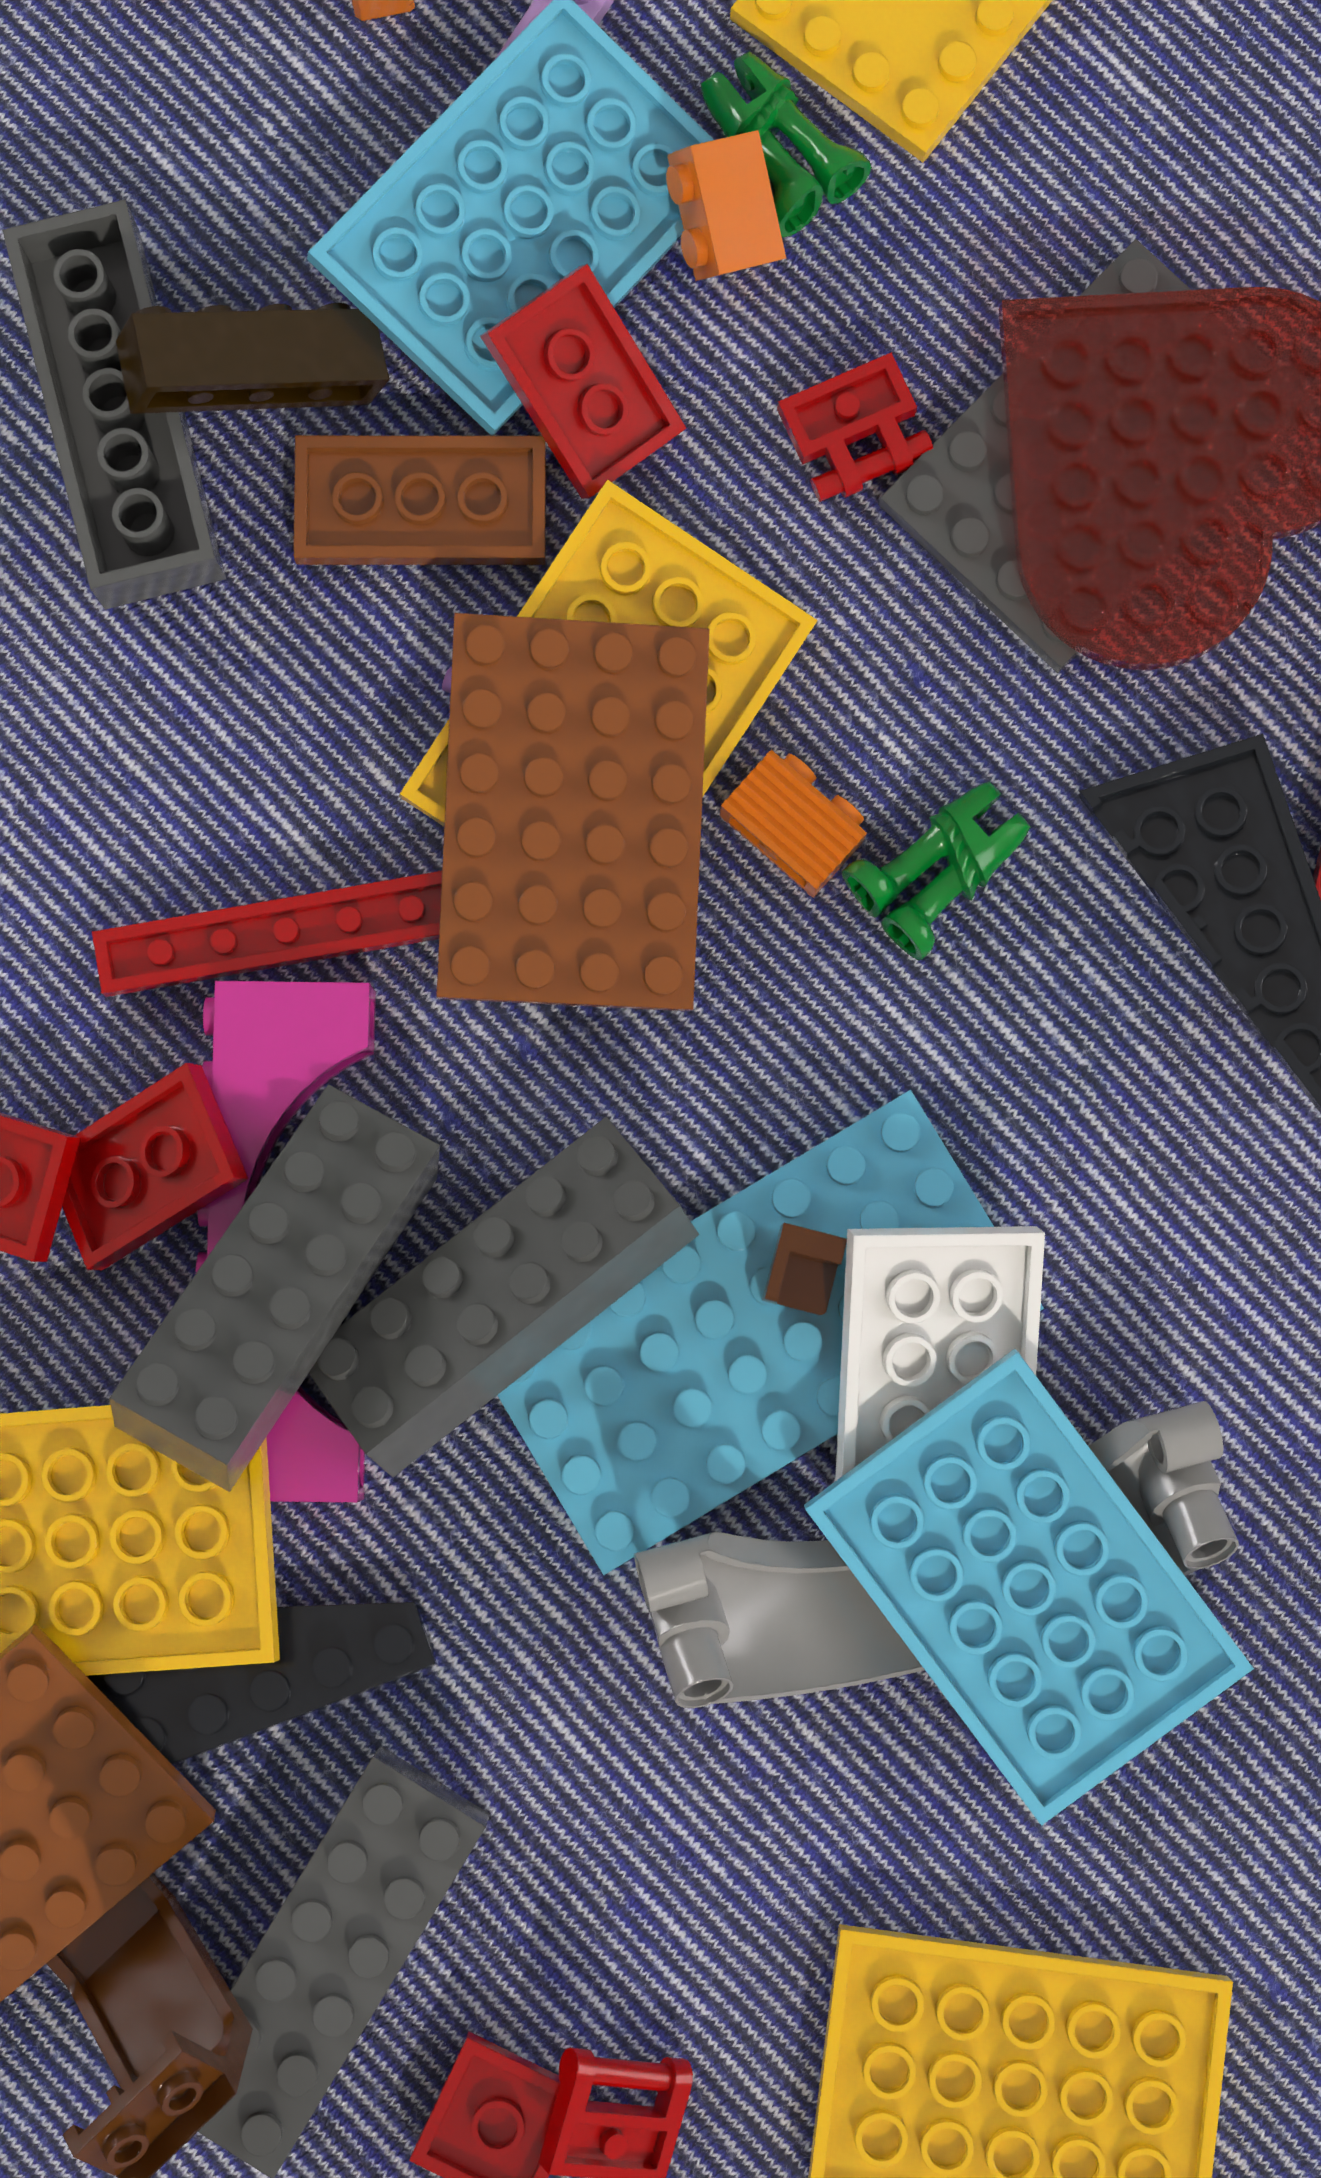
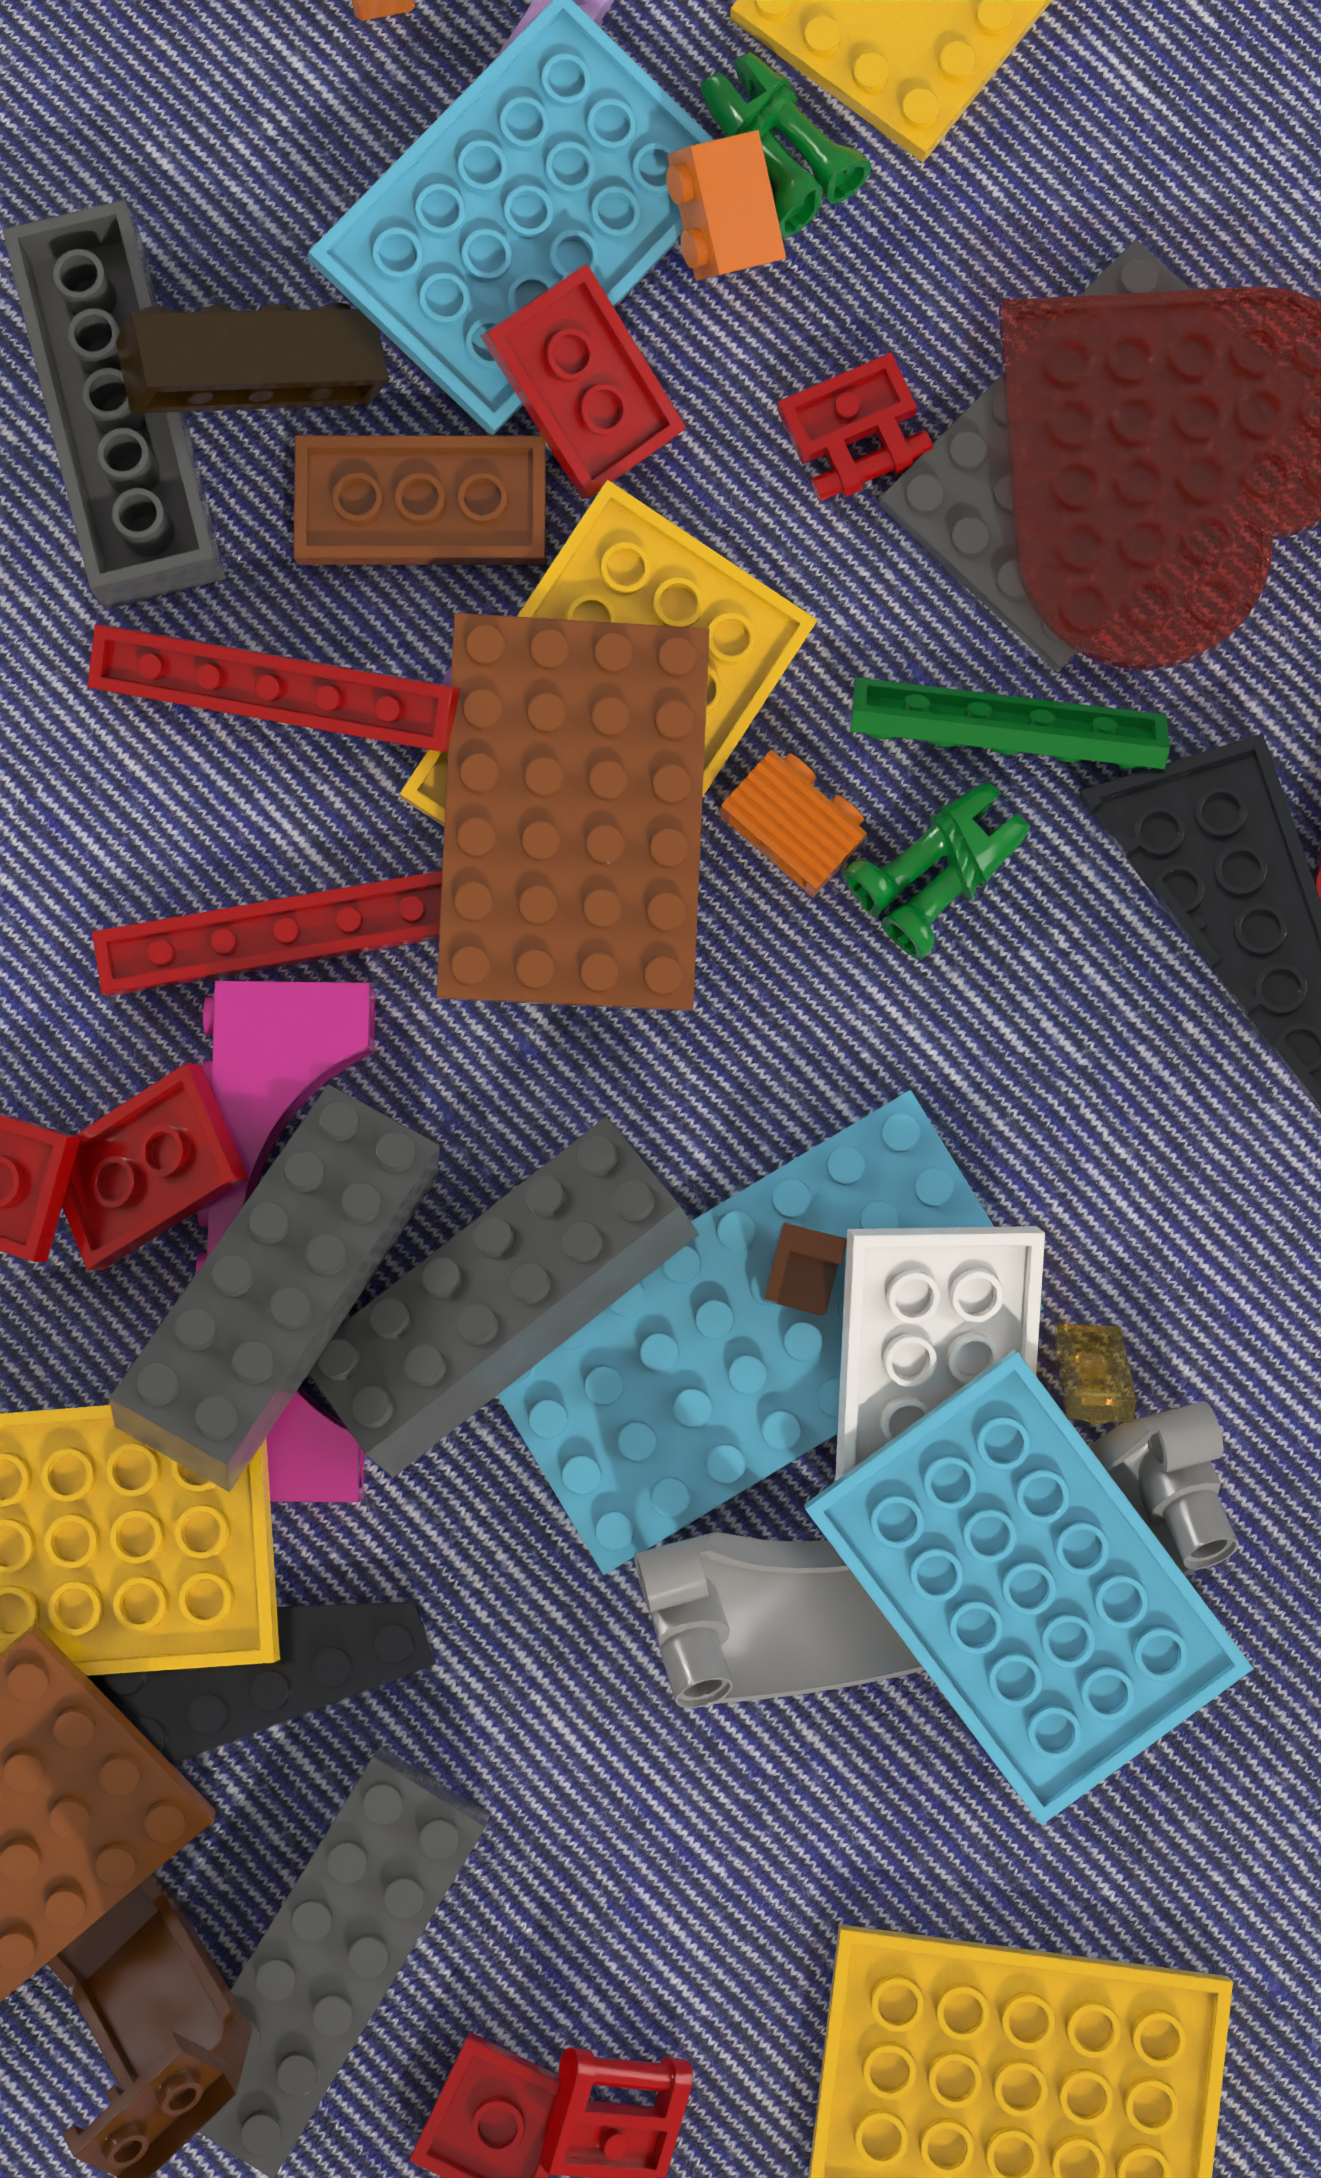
none -> red plate [87,625,460,752]
none -> green plate [850,677,1170,770]
none -> clear yellow plate [1054,1323,1137,1424]

